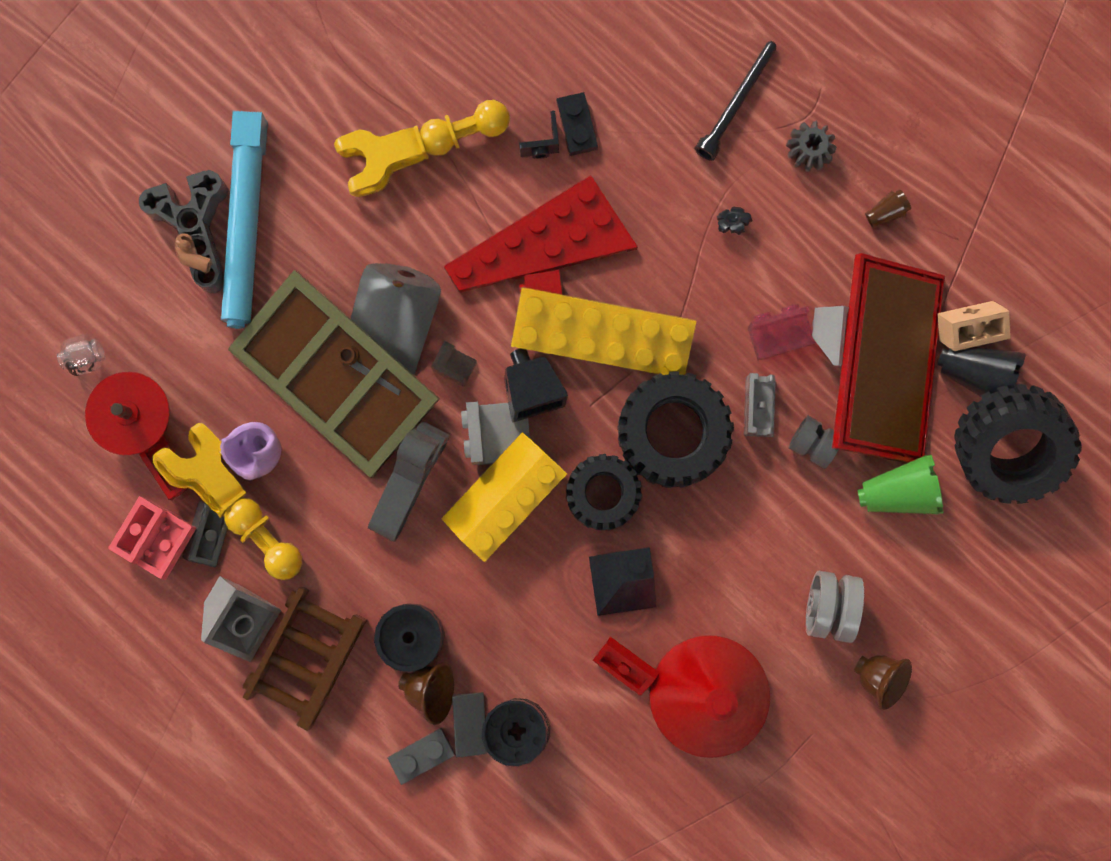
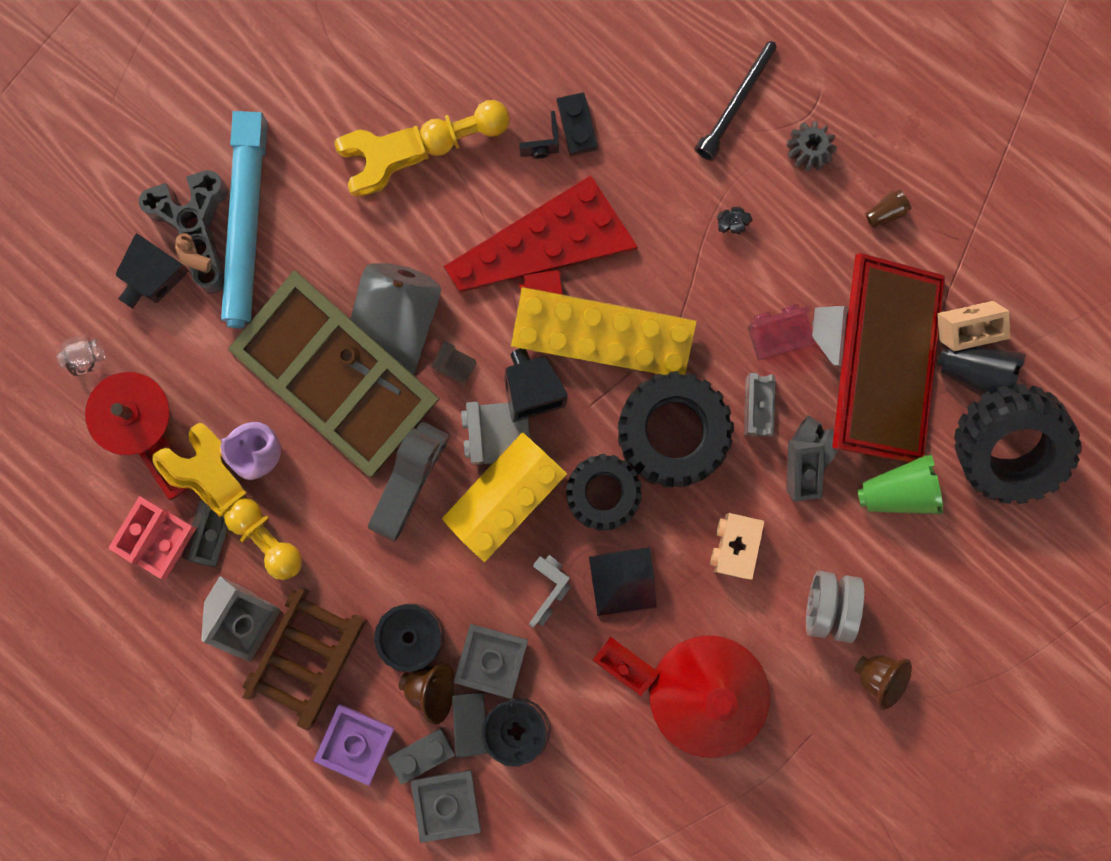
none -> black torso [116,233,189,309]
none -> medium lavender plate [314,704,395,786]
none -> flat silver plate [411,770,481,843]
none -> flat silver plate [454,624,528,699]
none -> light grey bracket [528,555,571,628]
none -> light nougat brick [710,513,764,580]
none -> dark grey slope [786,440,825,502]

